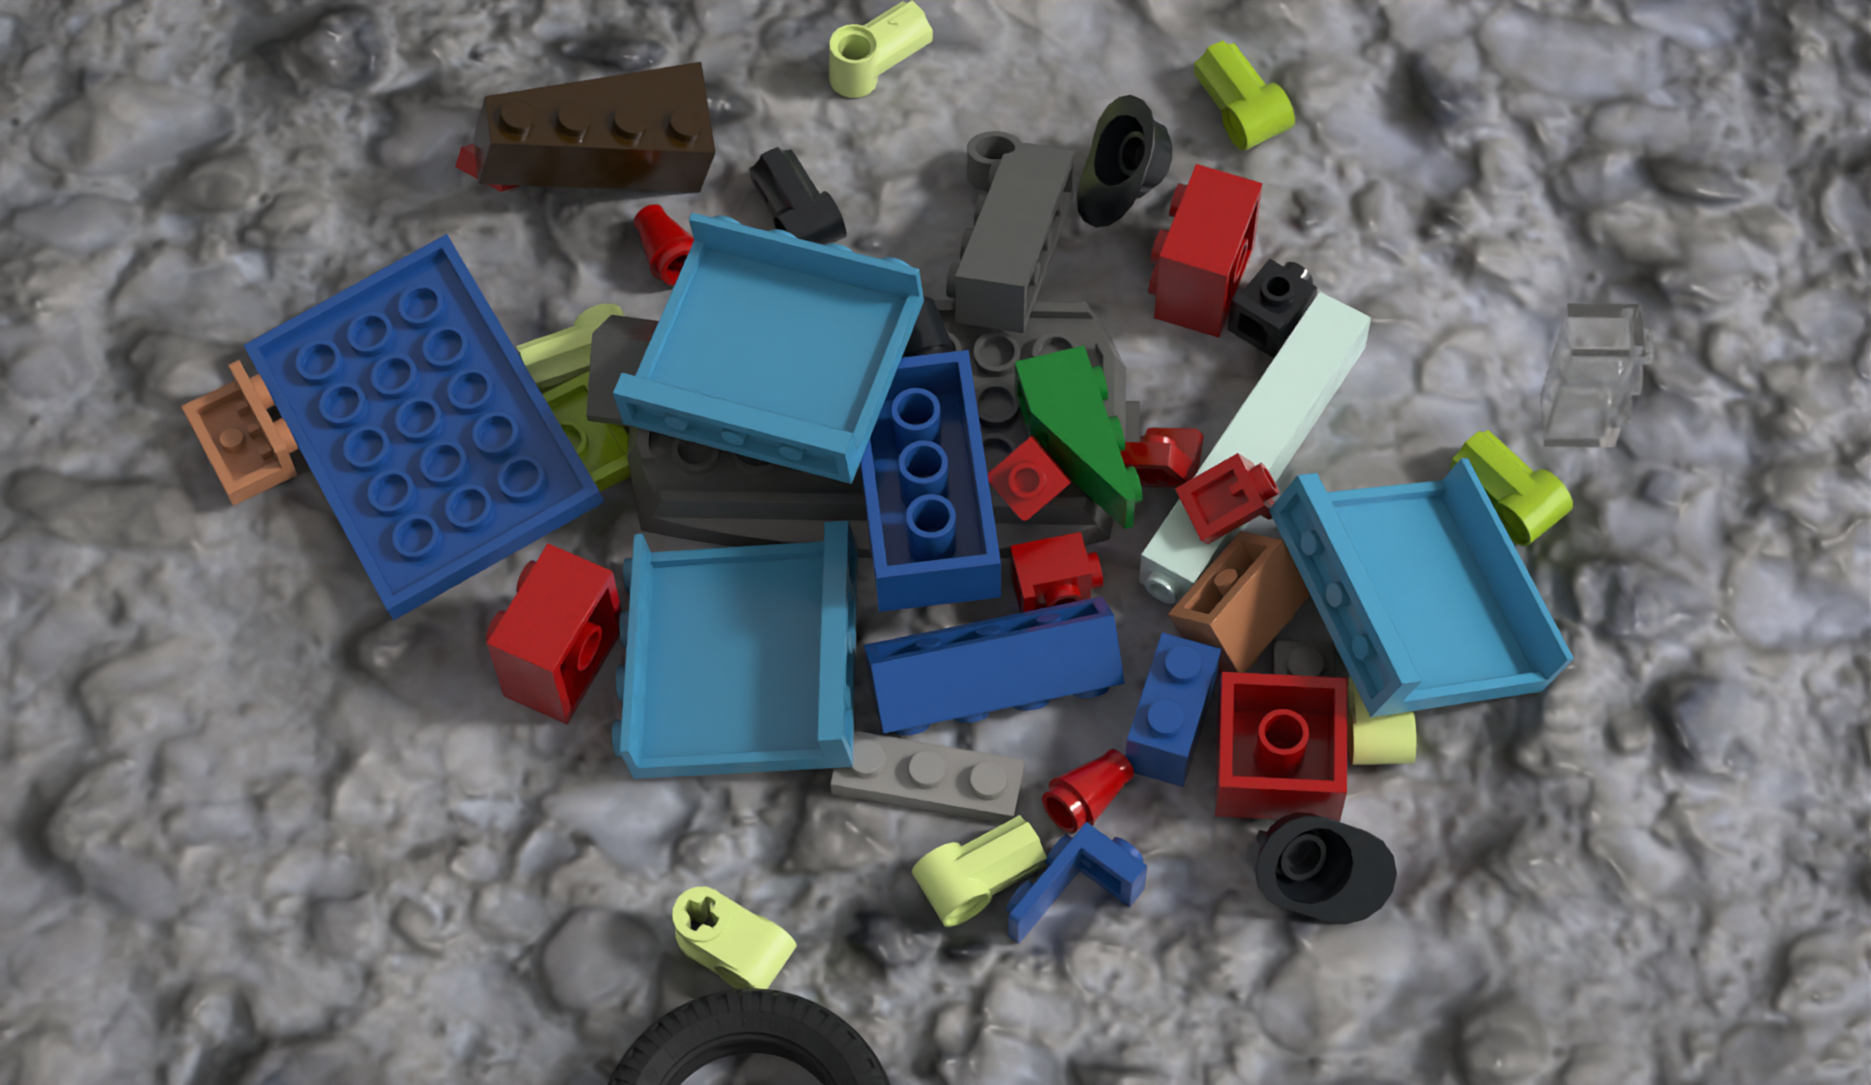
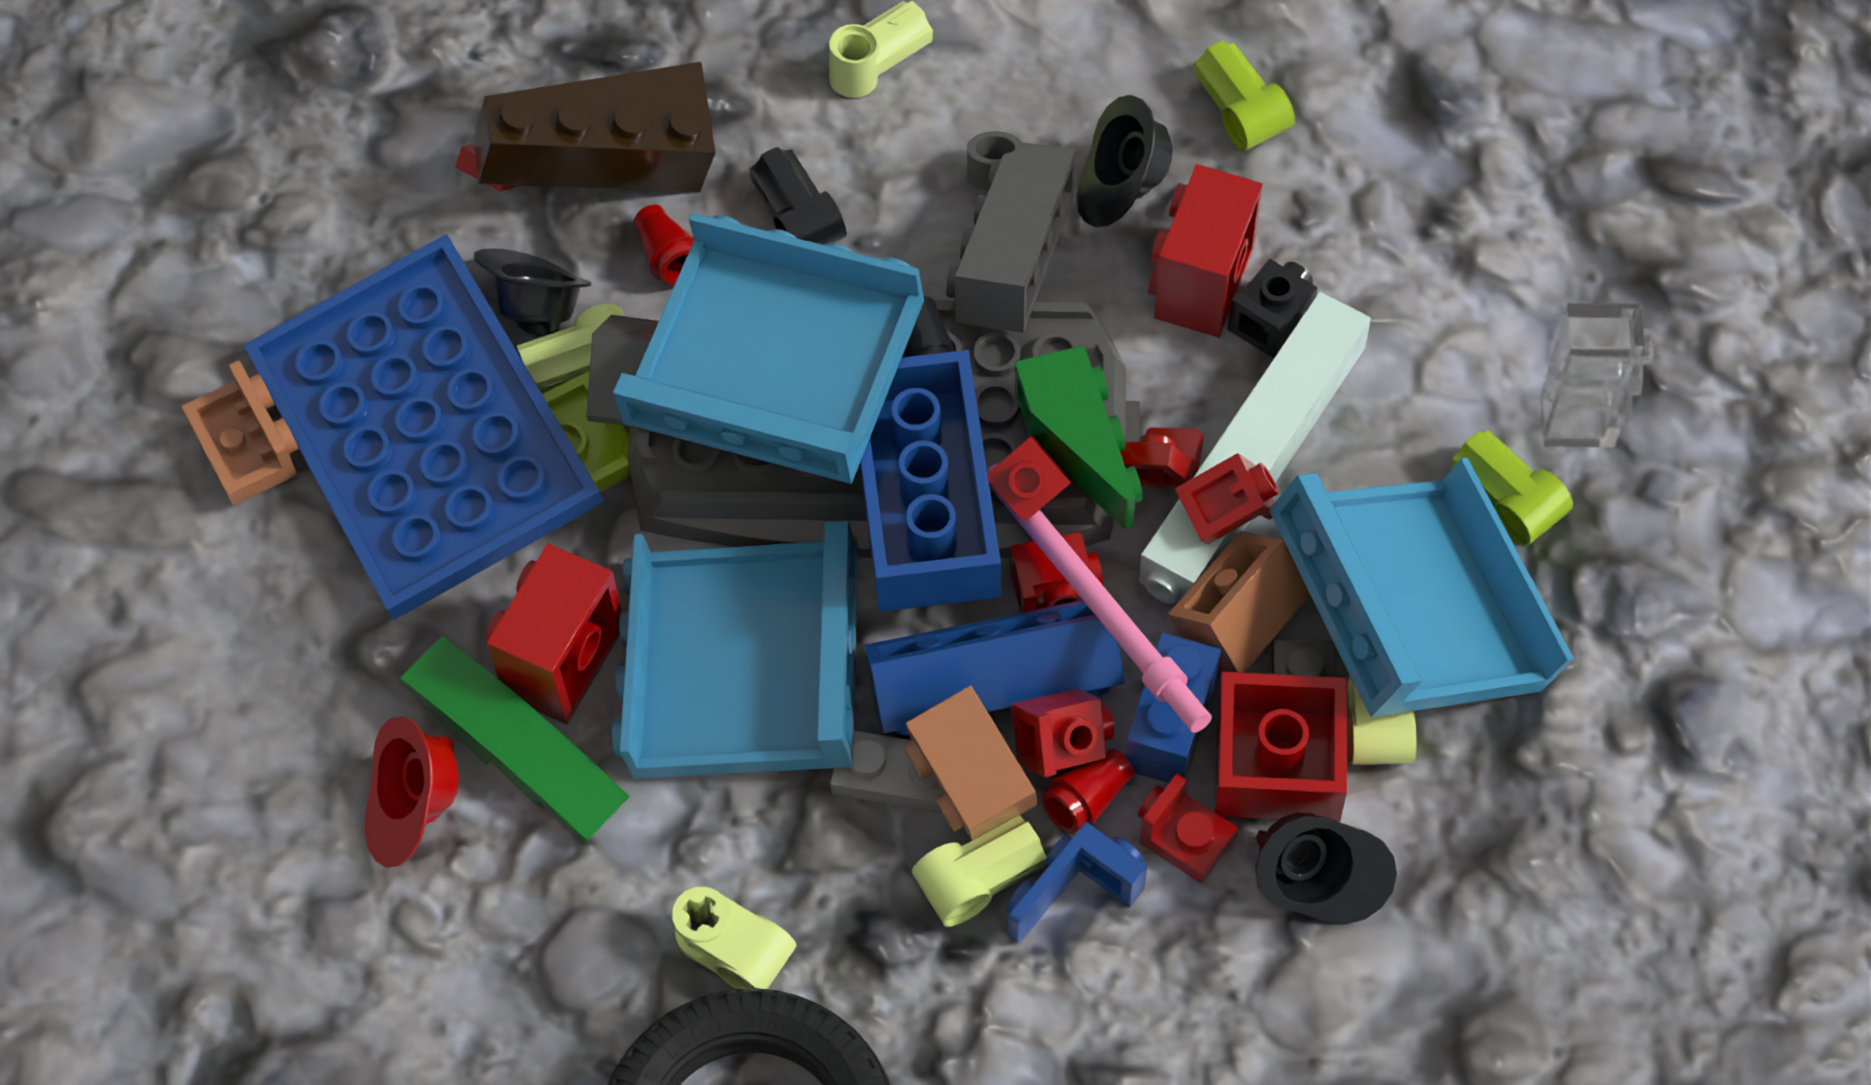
none -> red piece [365,716,459,868]
none -> green slope [399,636,630,844]
none -> black piece [474,248,591,337]
none -> nougat brick [903,685,1038,841]
none -> bright pink bar [987,463,1212,733]
none -> red brick [1011,688,1115,777]
none -> red bracket [1138,774,1238,884]

